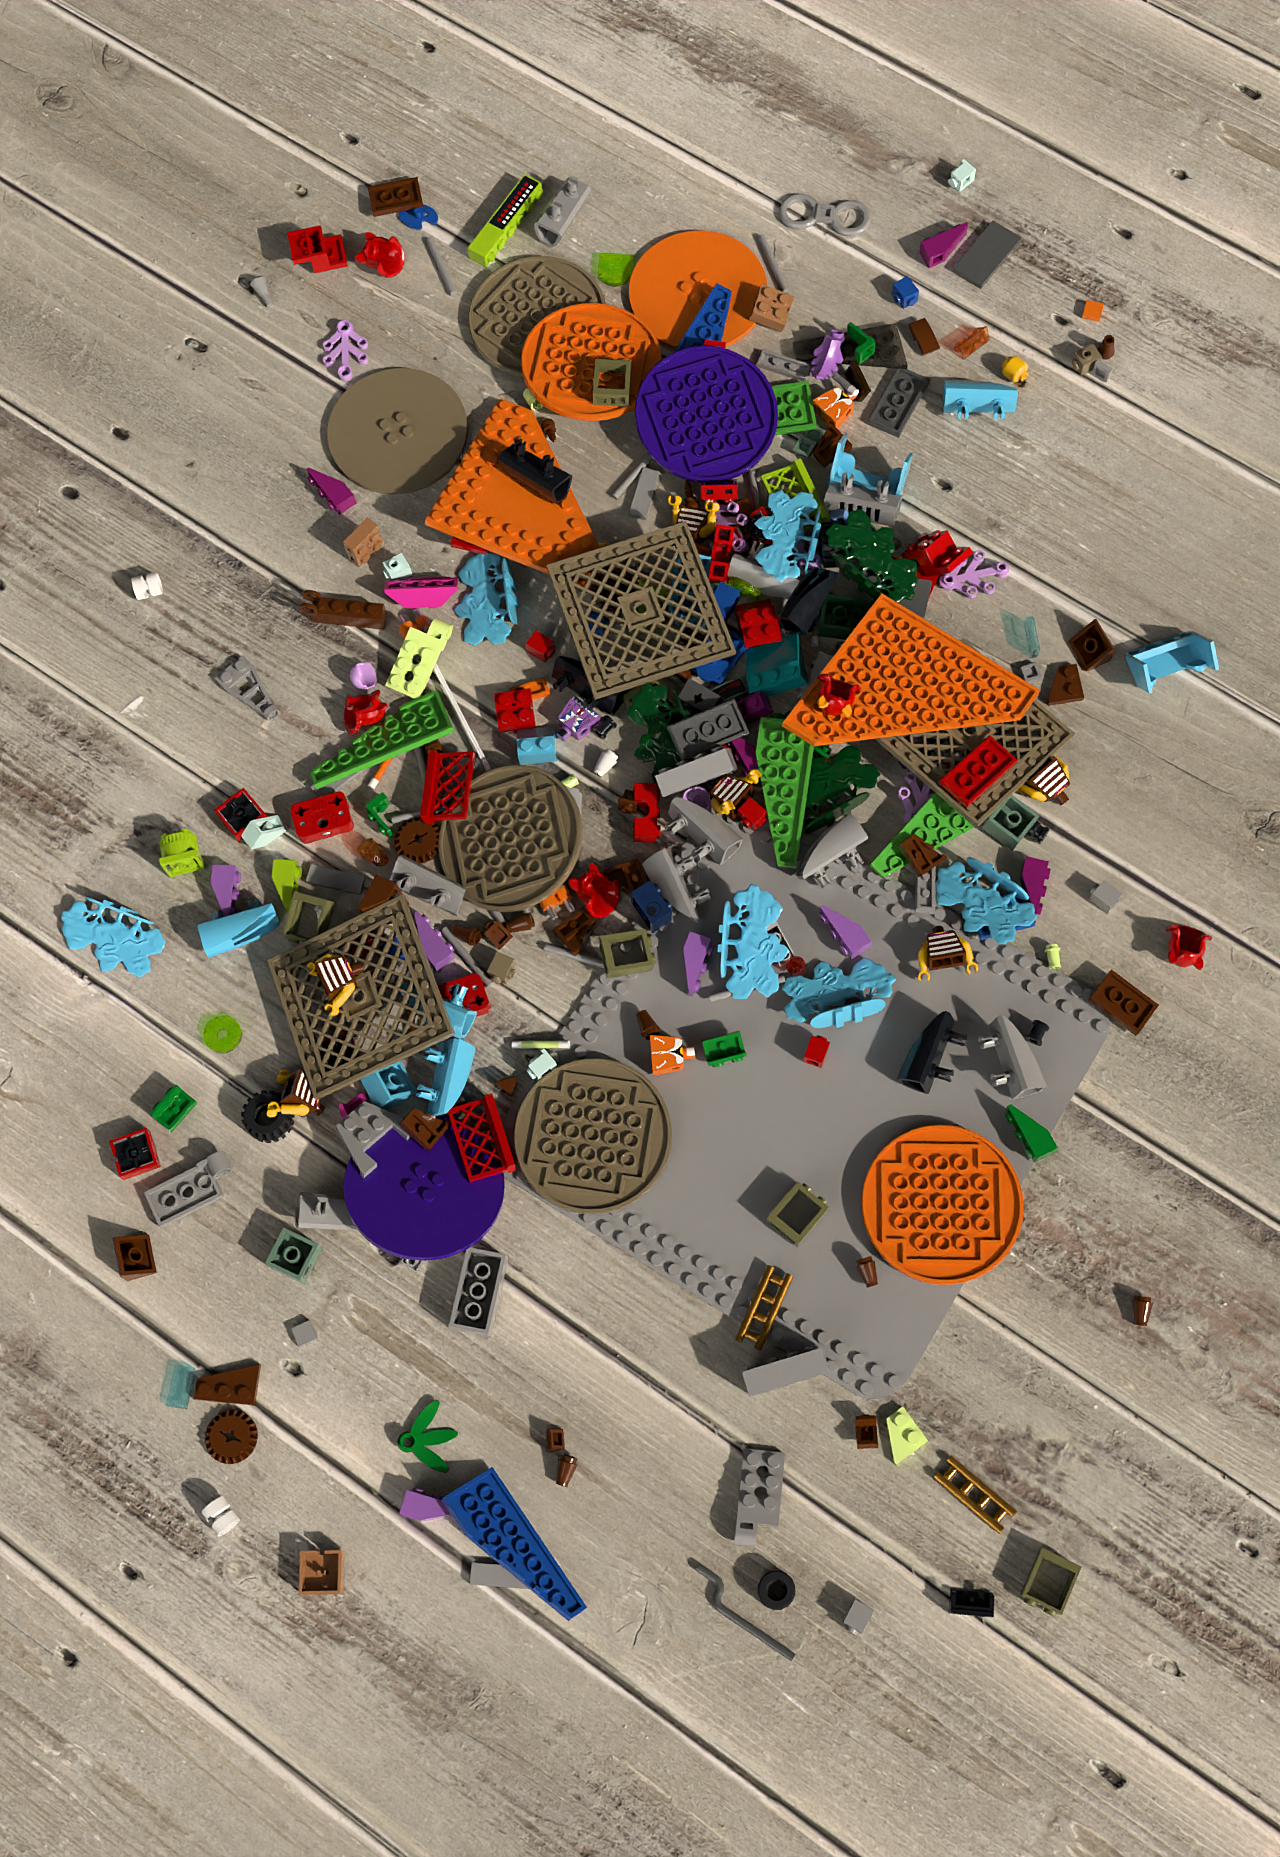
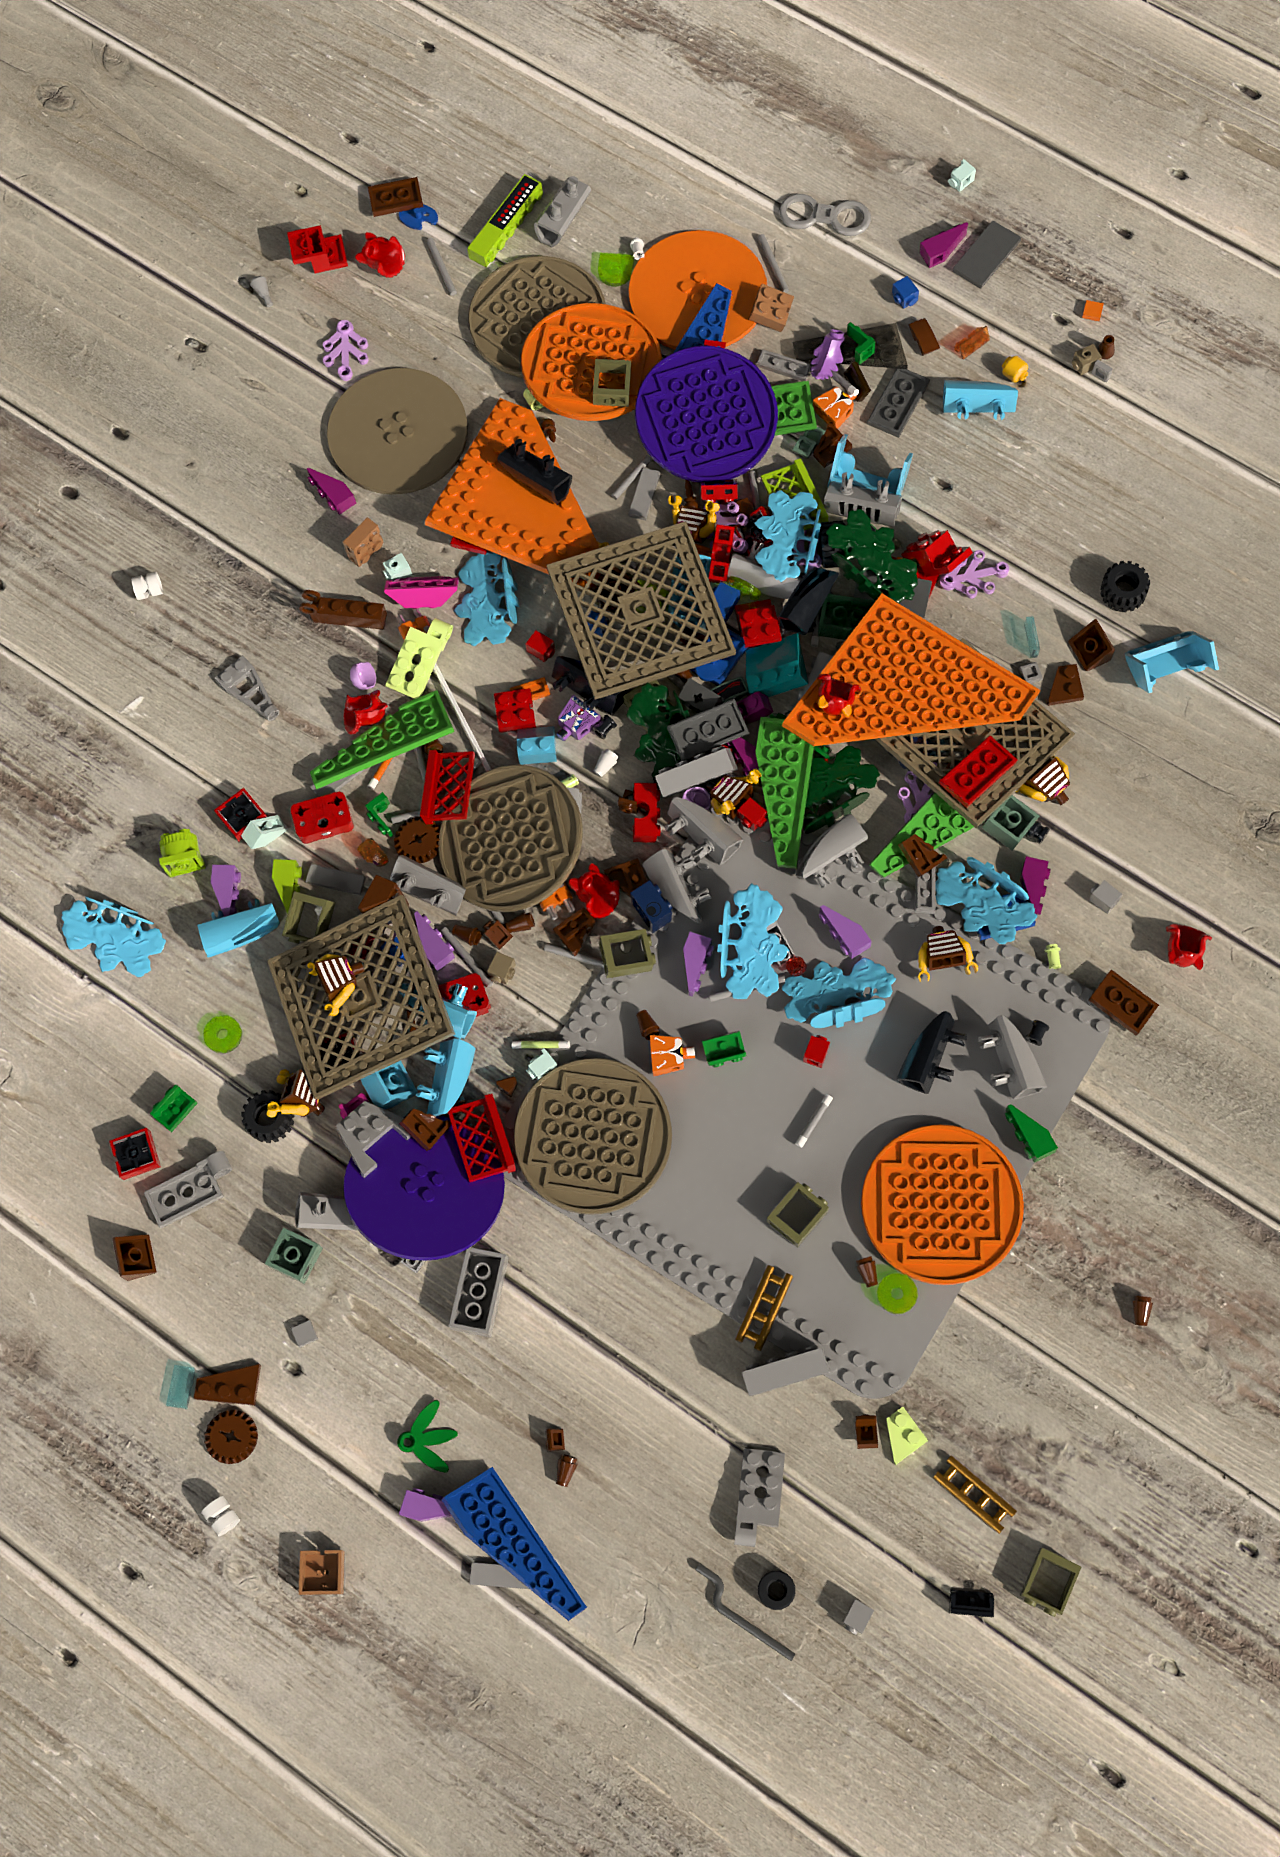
medium blue tile [829,509,848,525] -> none
none -> white pin [630,238,644,260]
none -> light grey bar [795,1094,833,1148]
none -> clear neon green tile [877,1273,918,1315]
none -> black tyre [1100,561,1150,612]

